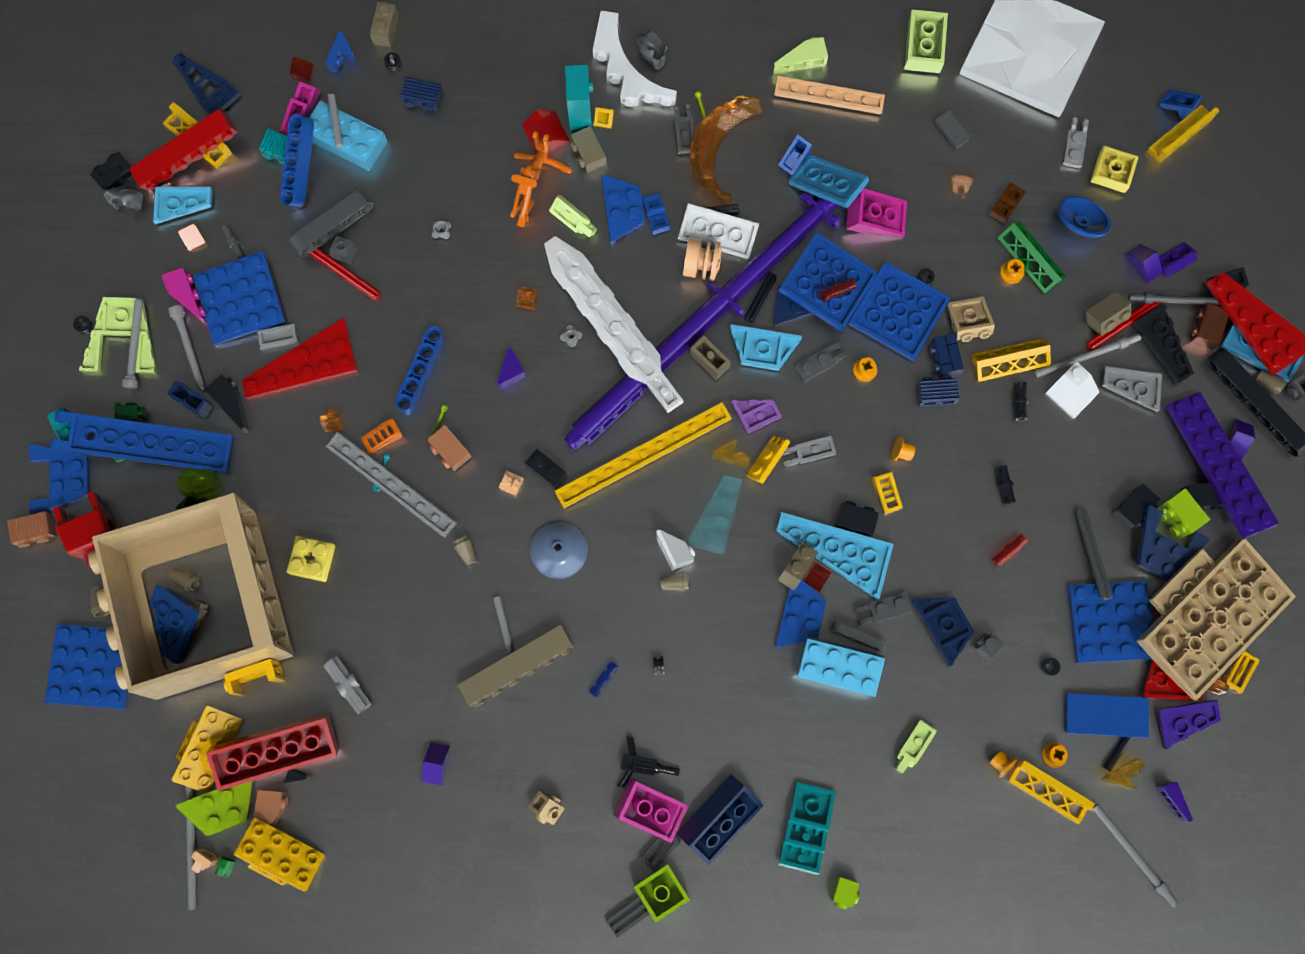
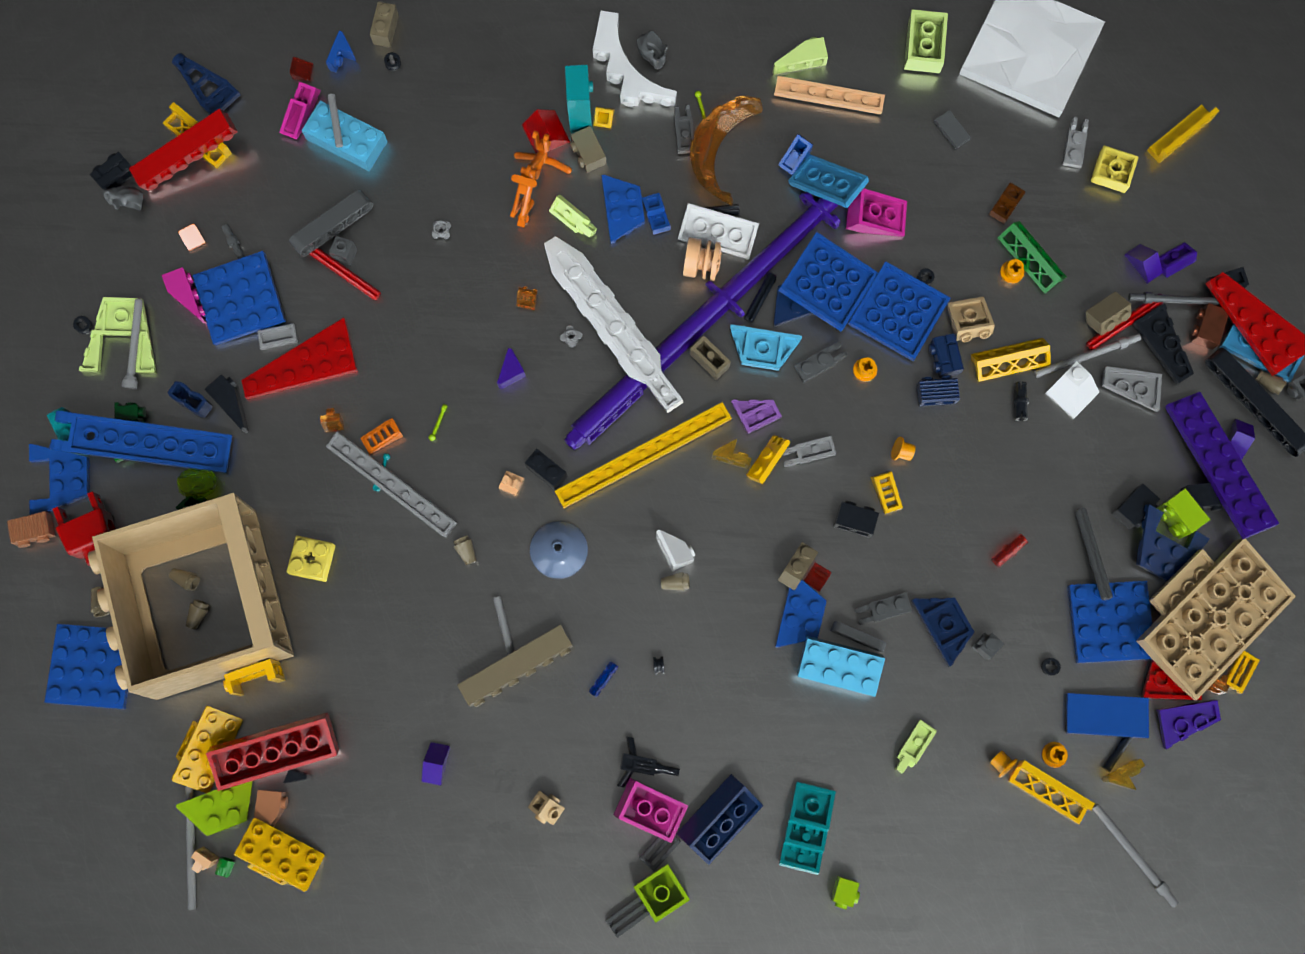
blue plate [150,584,200,664] -> none
medium azure wing [153,187,213,224] -> none
light grey piece [168,305,205,391] -> none
teal brick [258,129,287,165] -> none
blue beam [280,114,314,208] -> none
light grey piece [323,656,372,714] -> none
blue beam [395,326,445,415] -> none
dark blue brick [400,77,443,112] -> none
nougat brick [427,425,472,471] -> none
clear light blue wing [686,475,742,554] -> none
medium azure wing [776,512,894,600] -> none
clear red pin [819,278,857,302] -> none
clear orange tile [951,173,973,194] -> none
black pin [995,465,1016,505] -> none
blue dish [1058,196,1111,238] -> none
dark purple slope [1157,782,1193,822] -> none
blue slope [1160,89,1203,120] -> none

